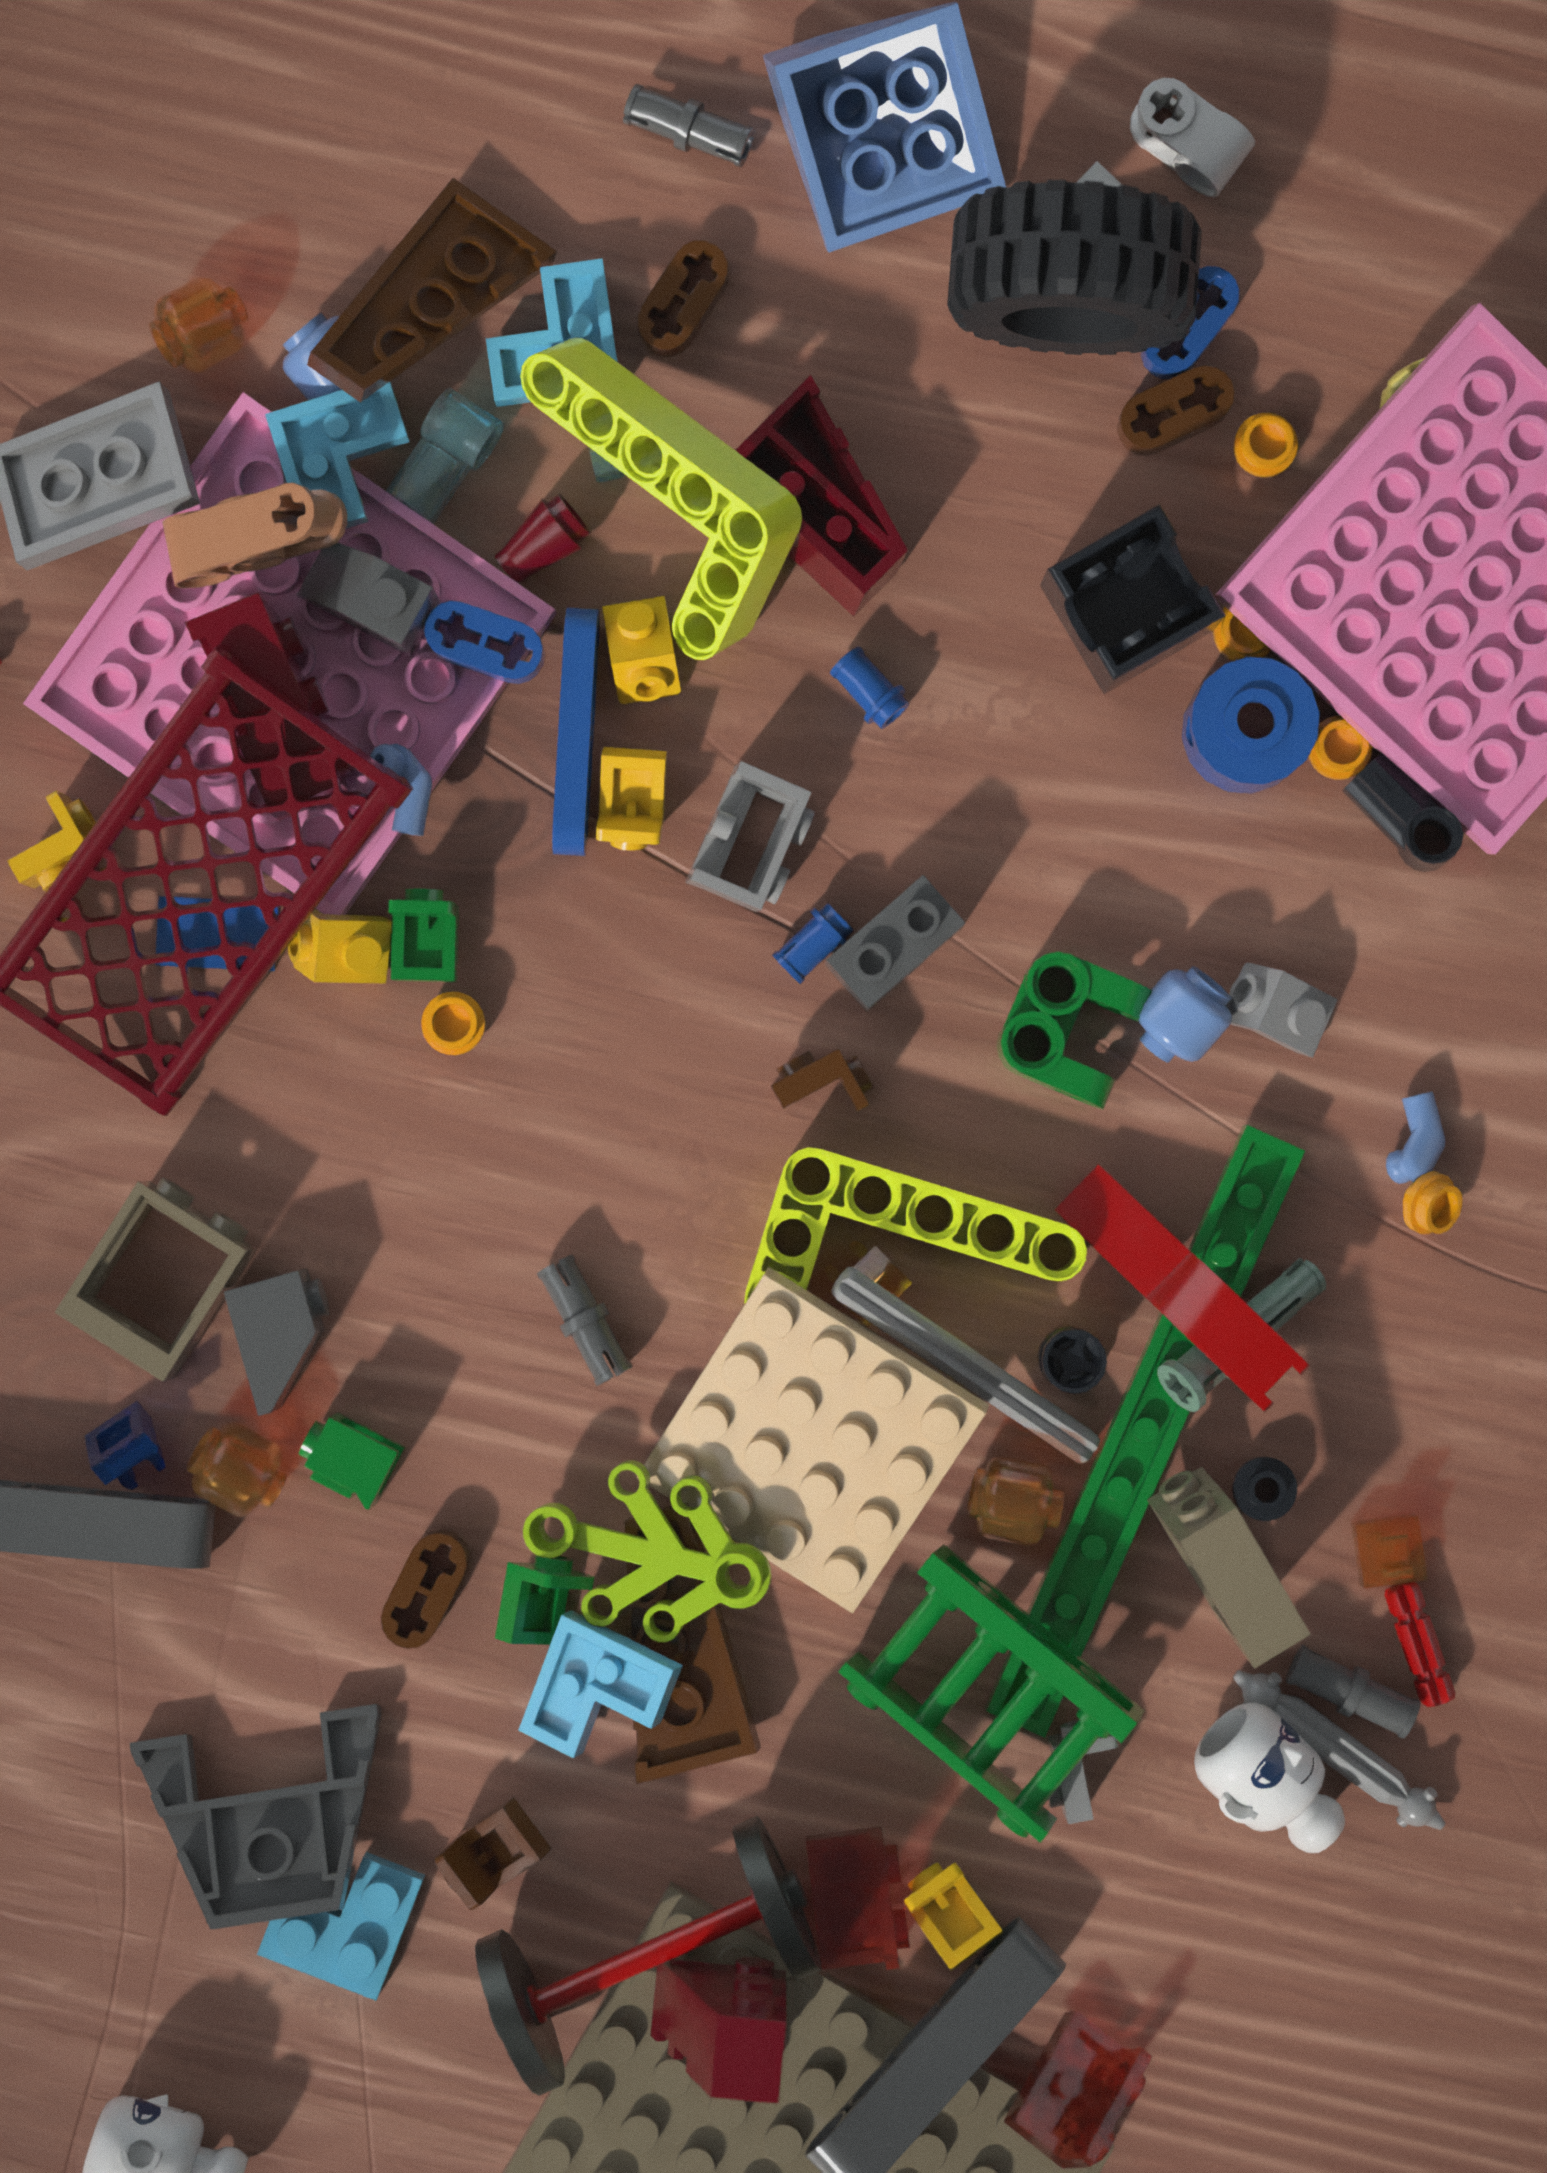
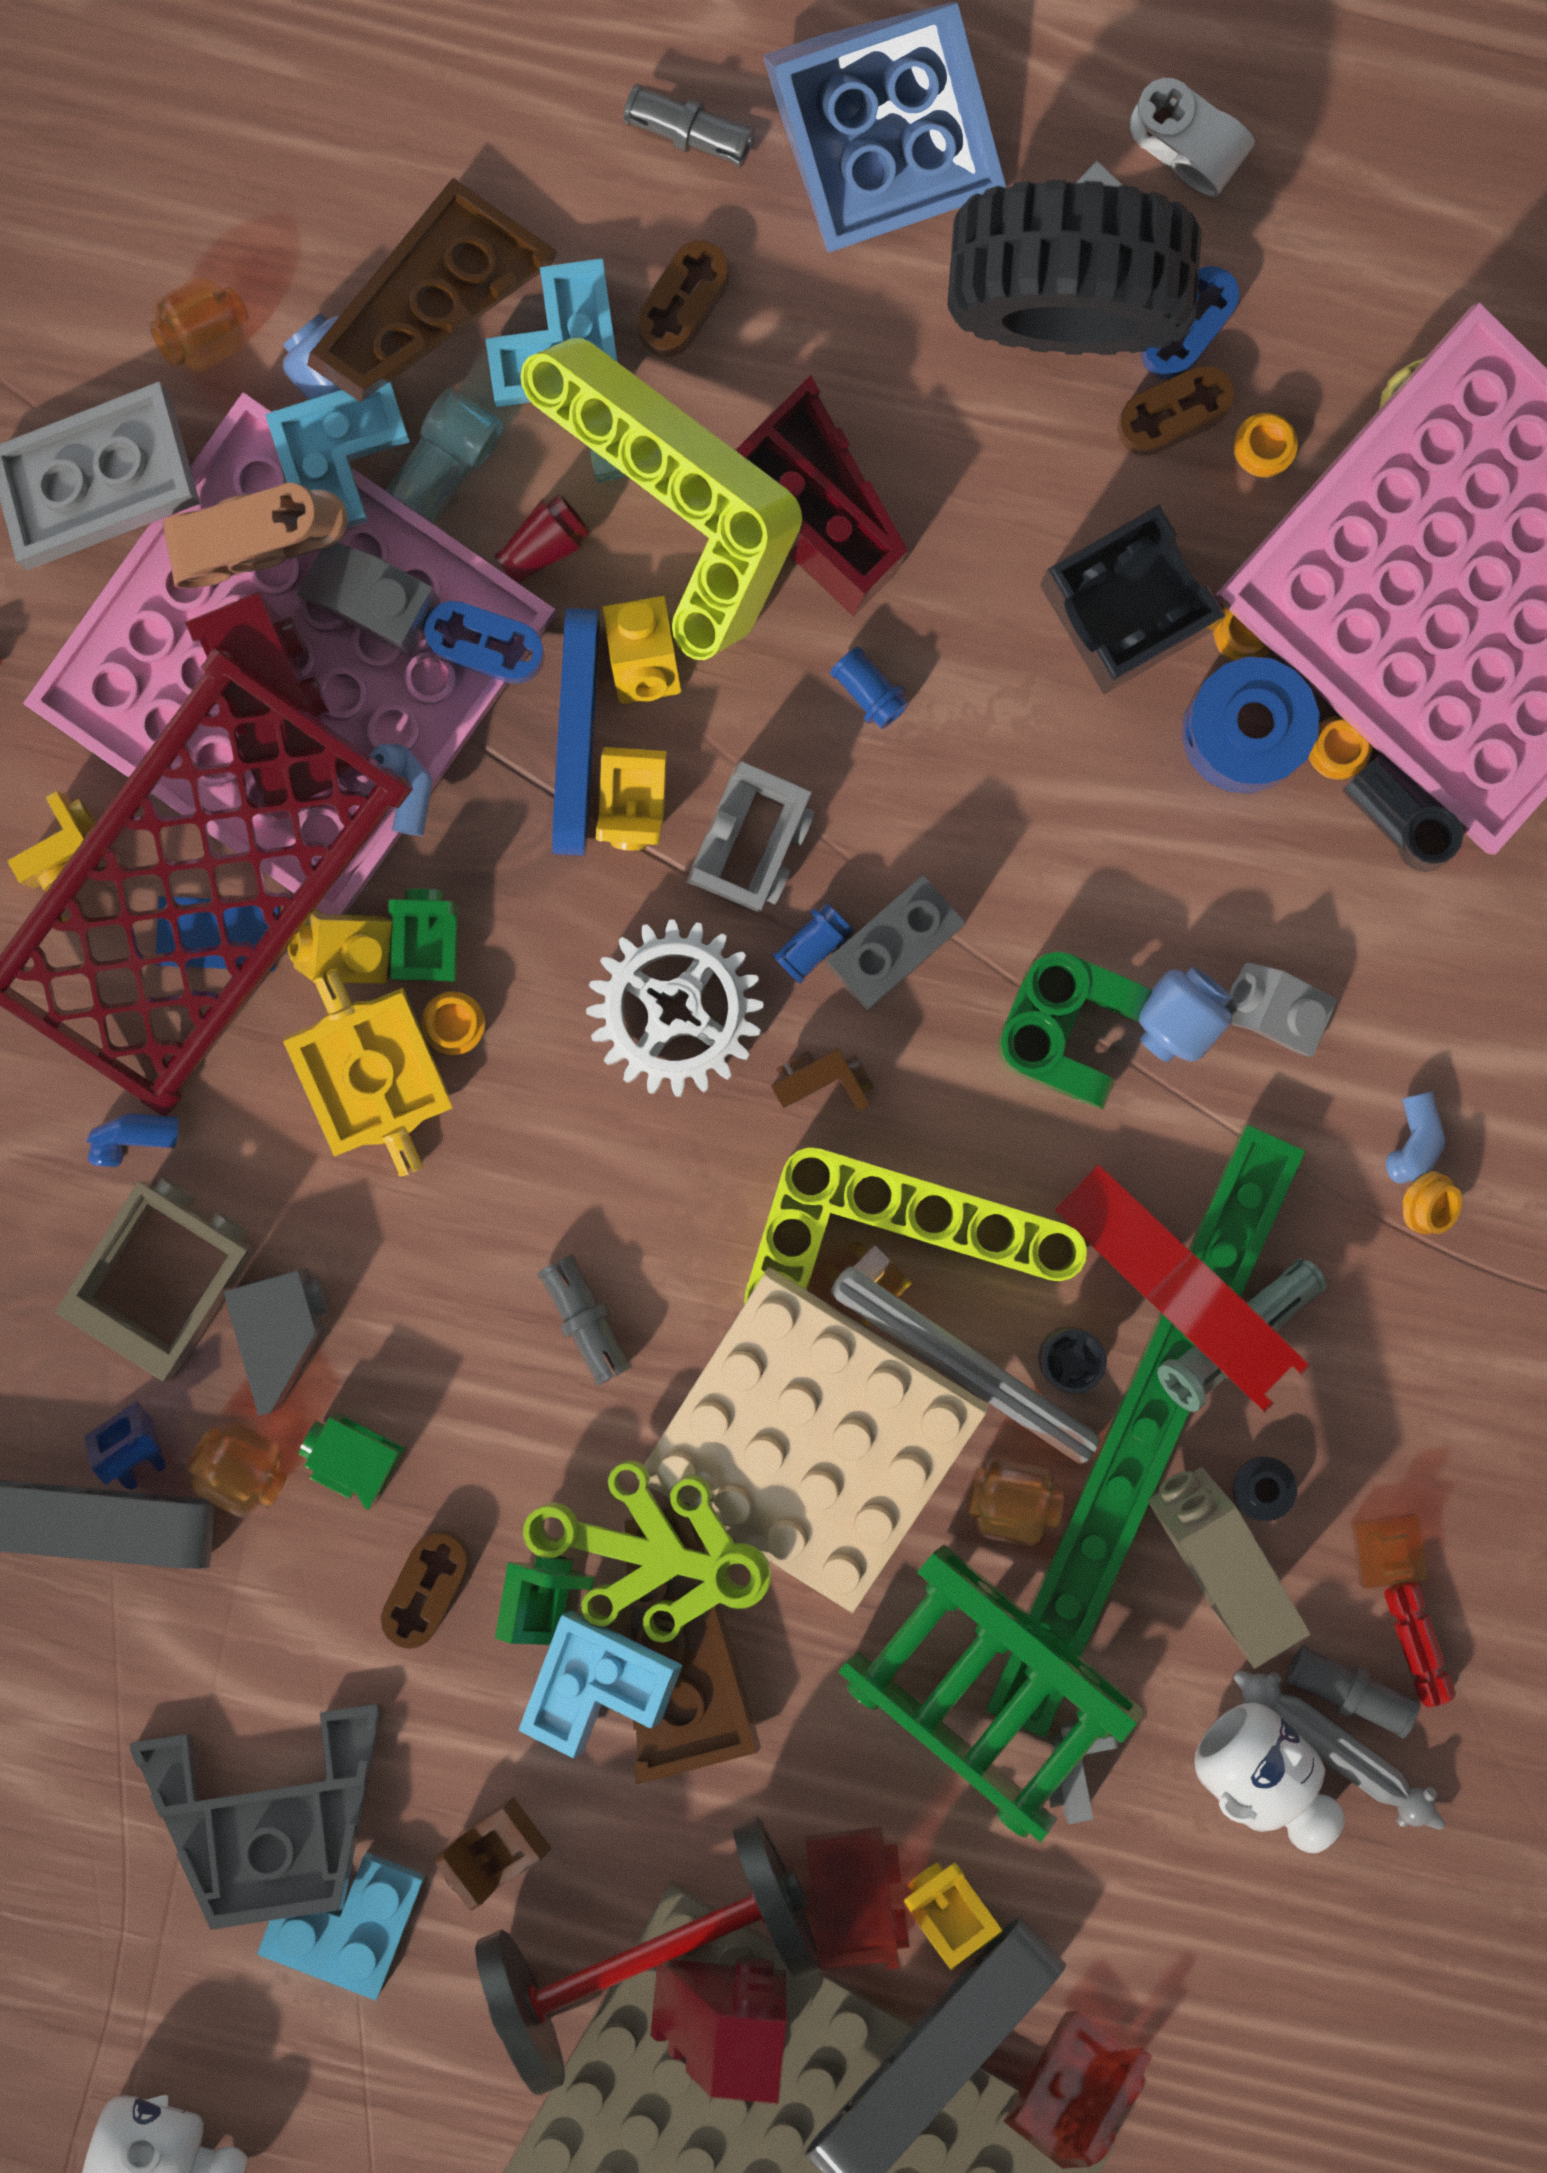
none -> blue arm [86,1113,178,1167]
none -> yellow plate [283,968,453,1176]
none -> white gear [586,920,764,1097]

